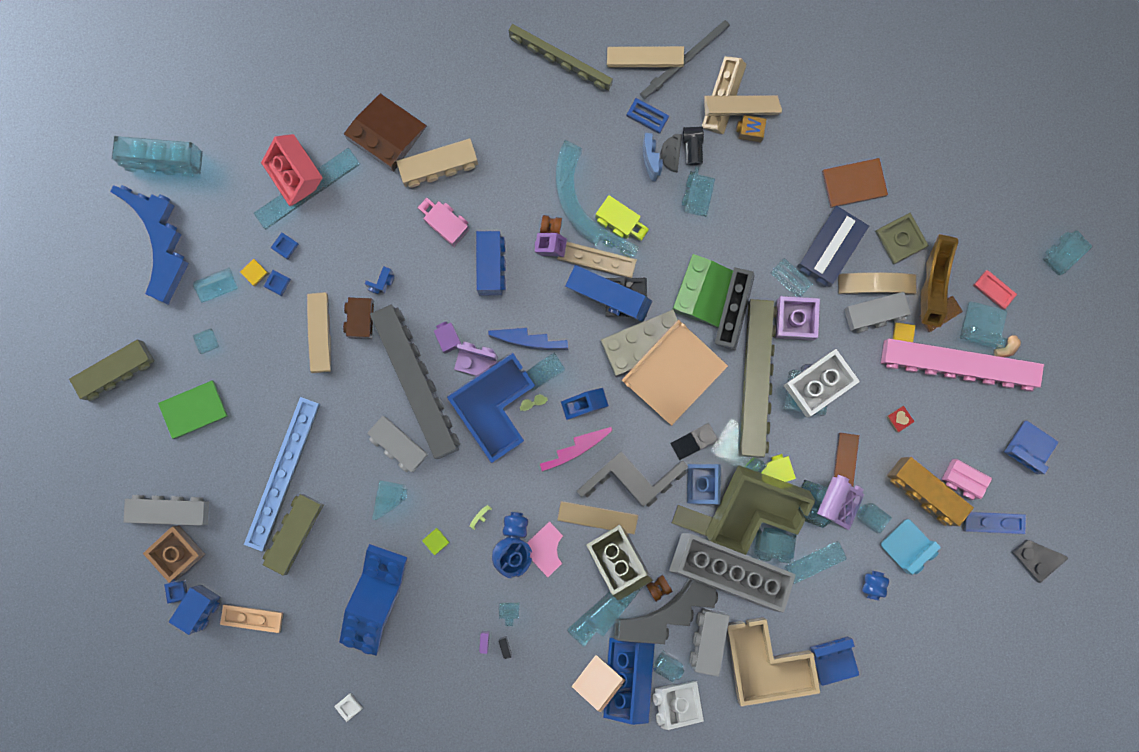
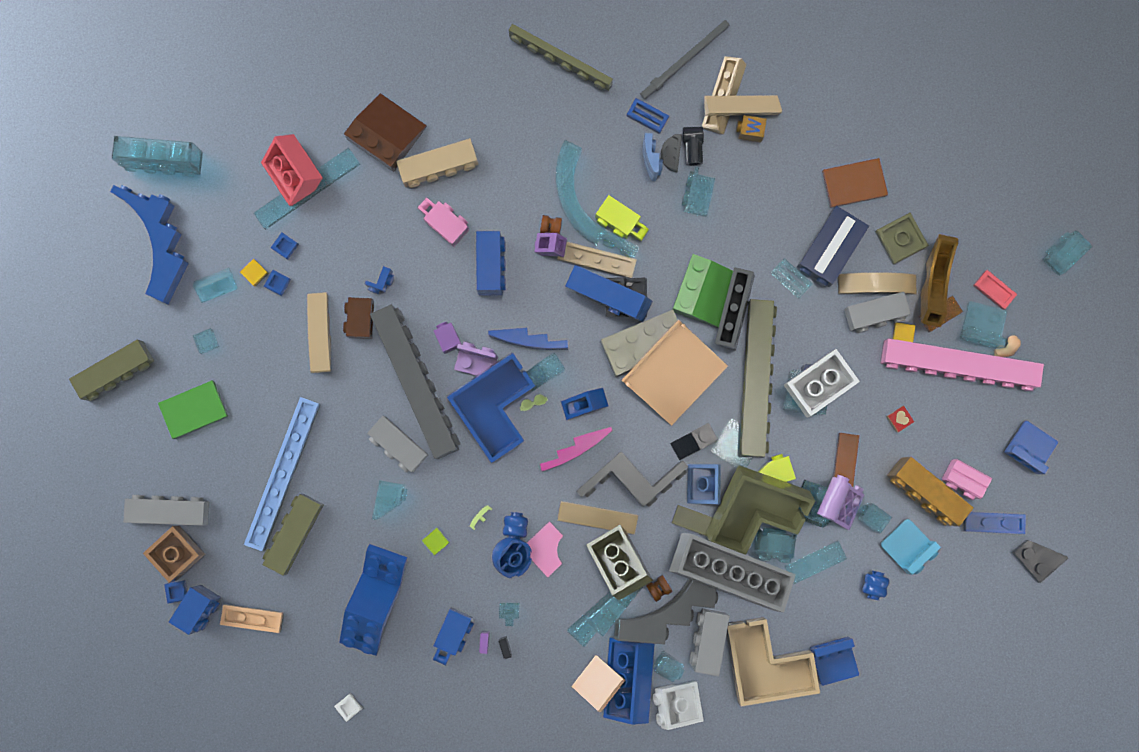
tan tile [607,46,684,67] -> none
clear light blue tile [744,458,767,473] -> none
lavender brick [775,296,820,340] -> none
none -> blue brick [433,608,474,666]

